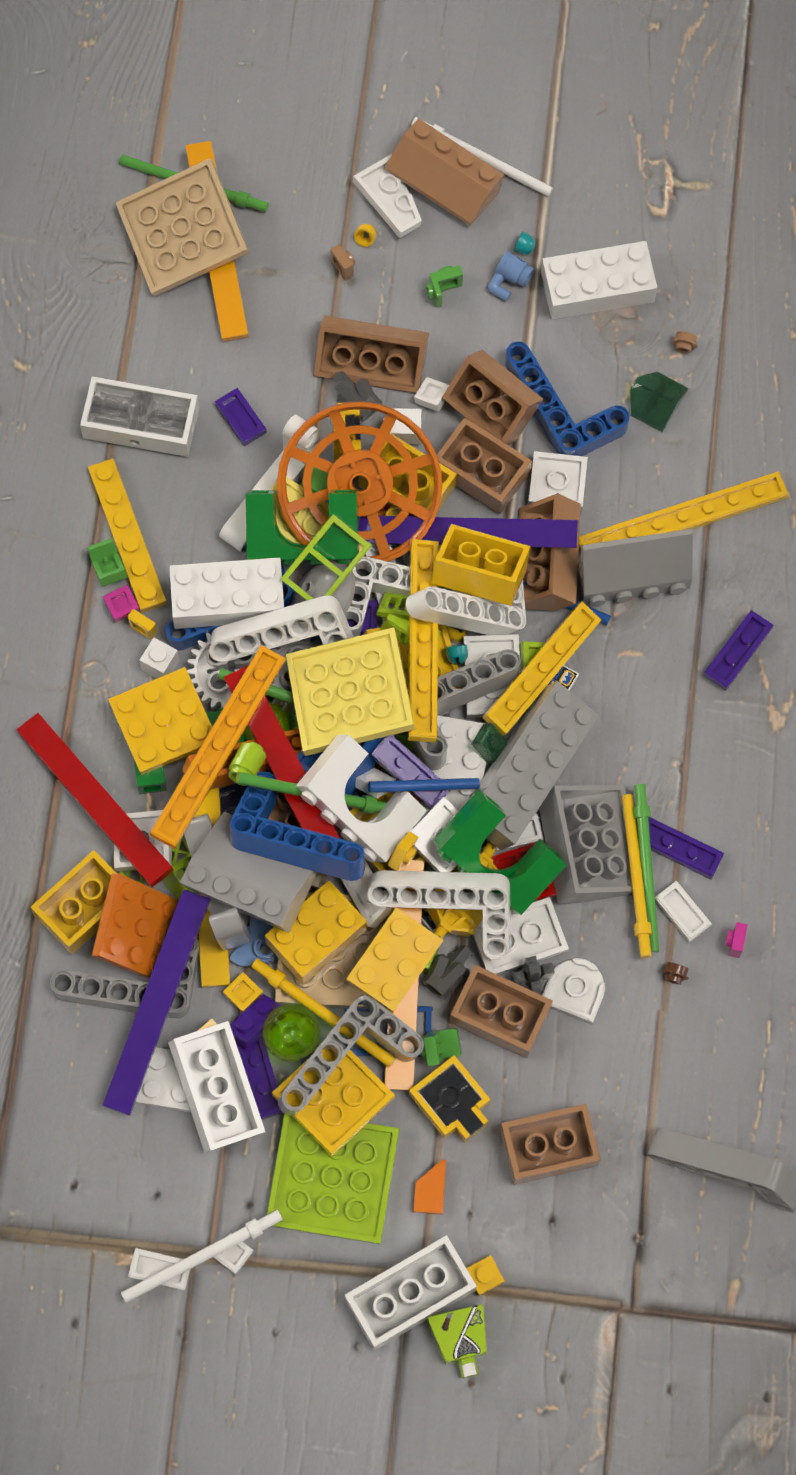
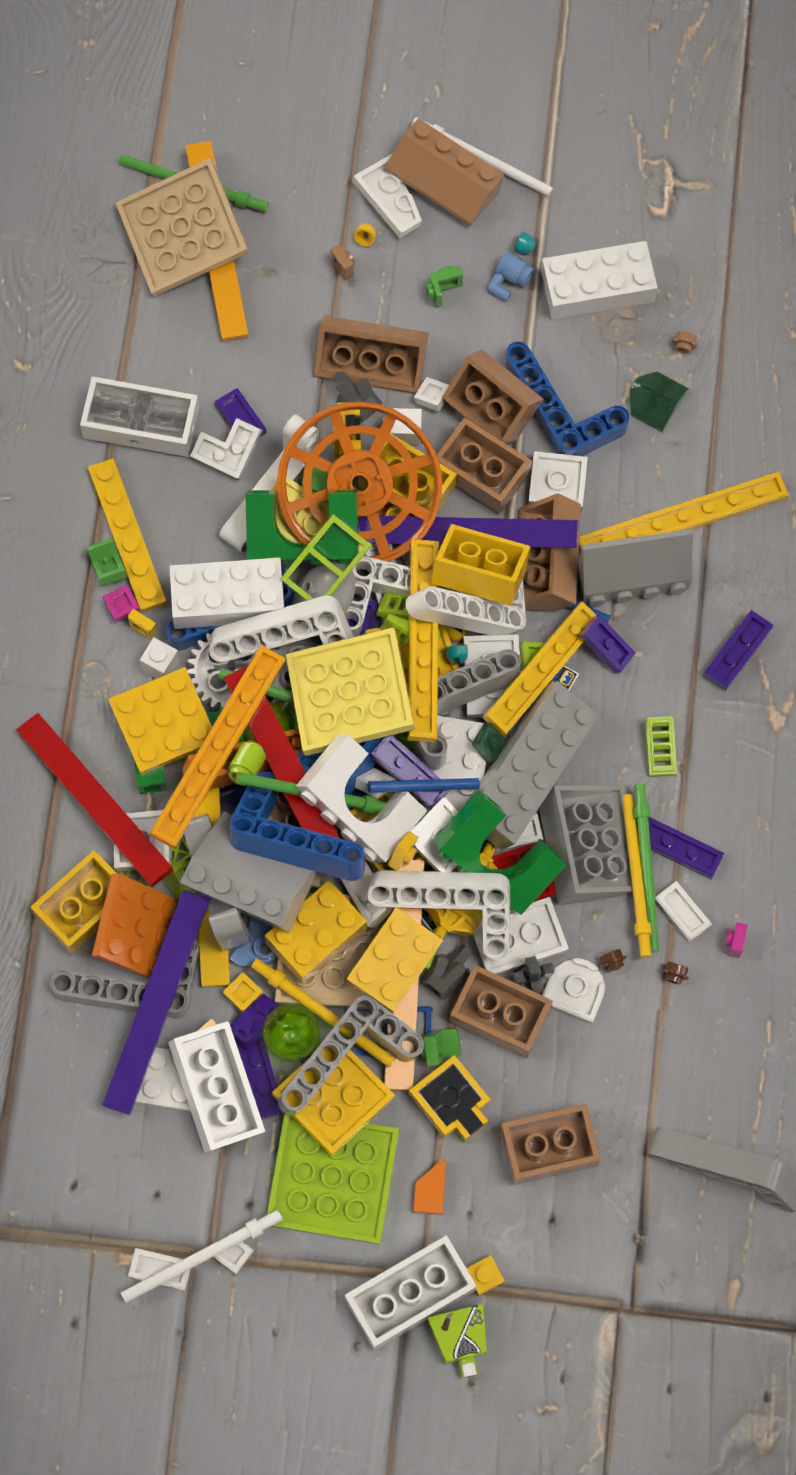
none -> white plate [190,418,262,479]
none -> dark purple plate [579,615,636,674]
none -> reddish brown plate [600,949,627,973]
none -> lime slope [644,716,677,777]

